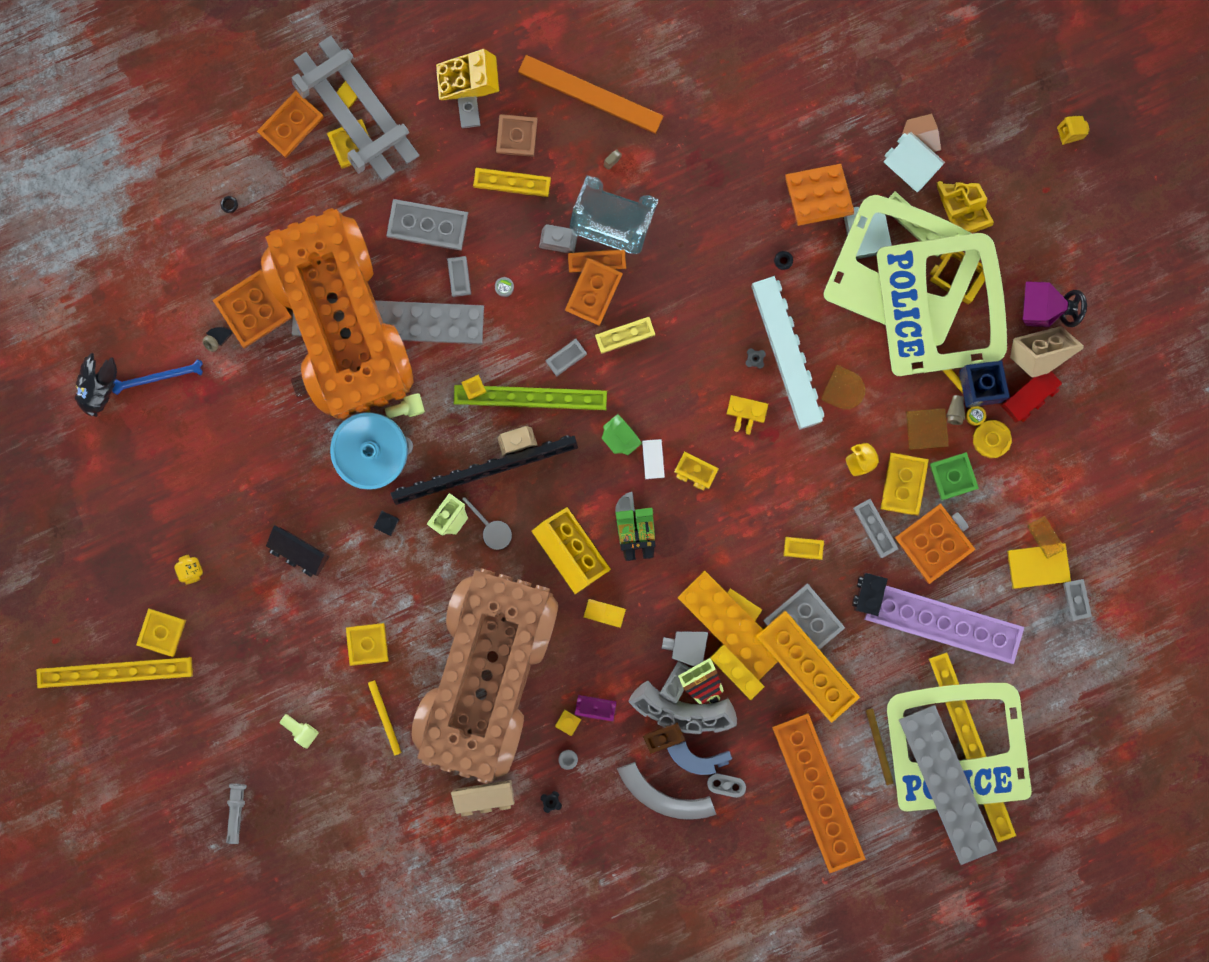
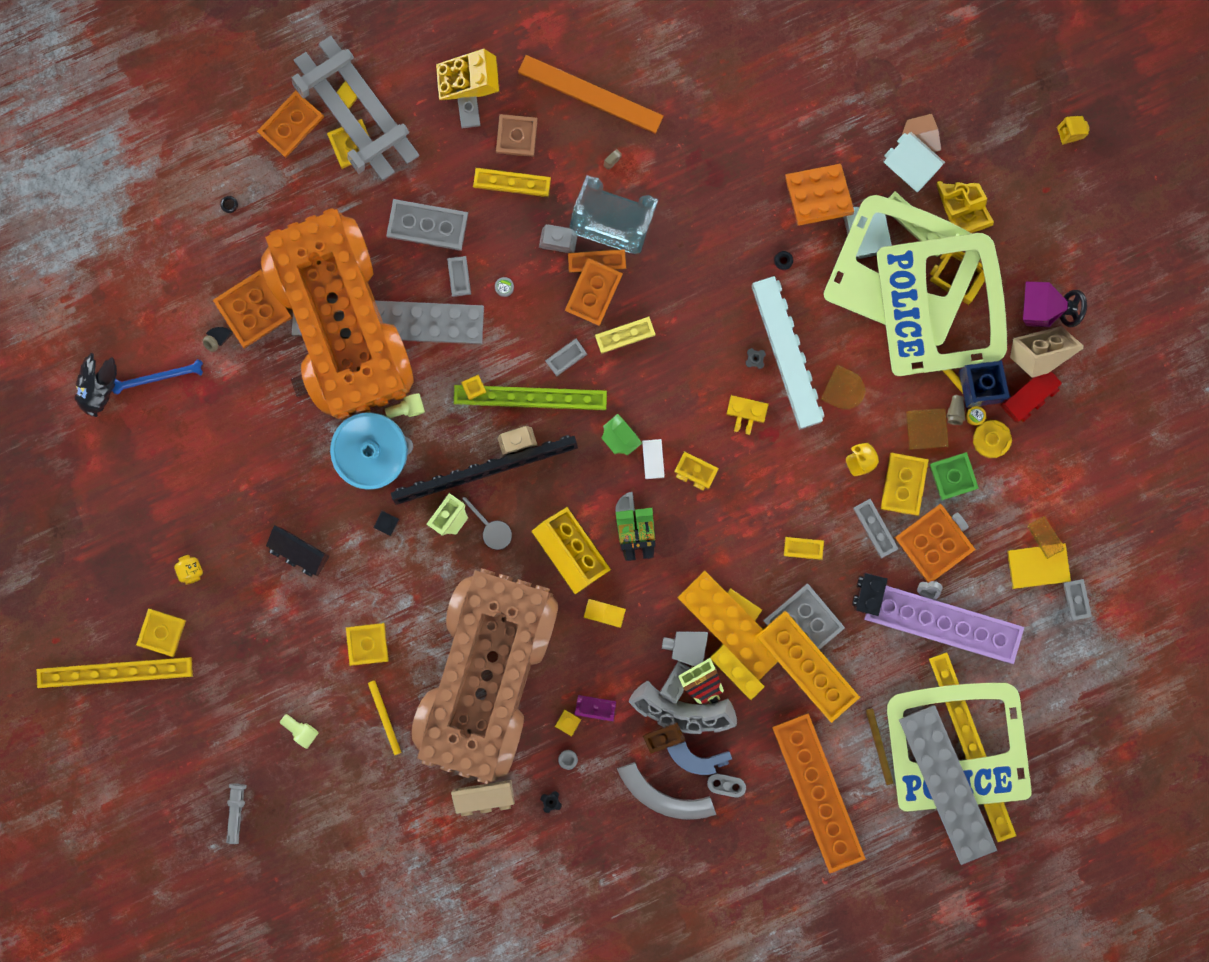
none -> light grey tile [917,581,943,600]

